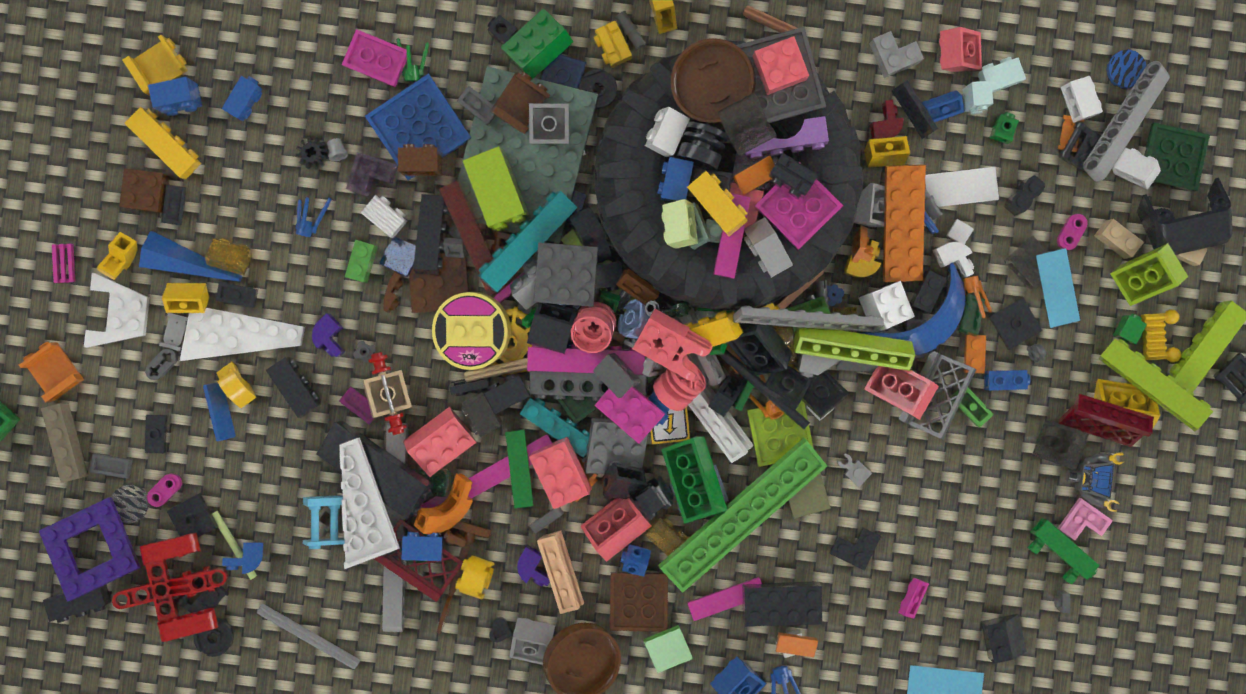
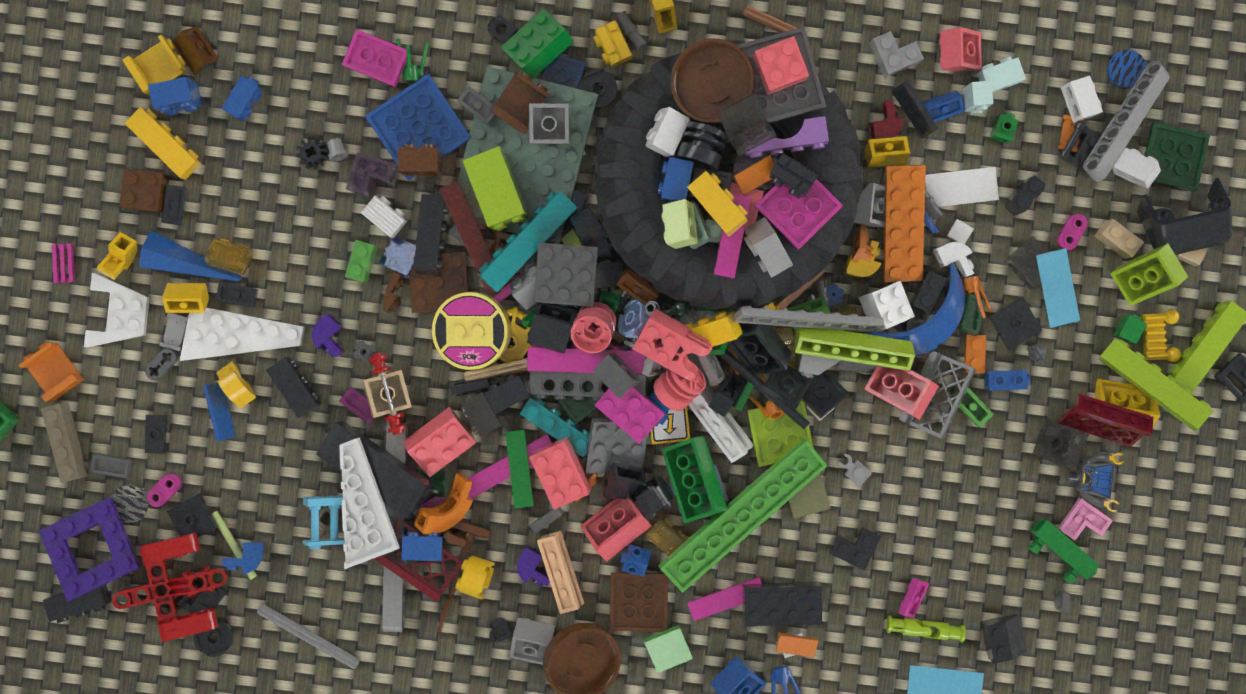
blue plant [295,197,332,237] -> none
dark grey plate [443,238,466,258] -> none
none -> reddish brown panel [174,26,218,75]
none -> lime piece [886,615,966,643]

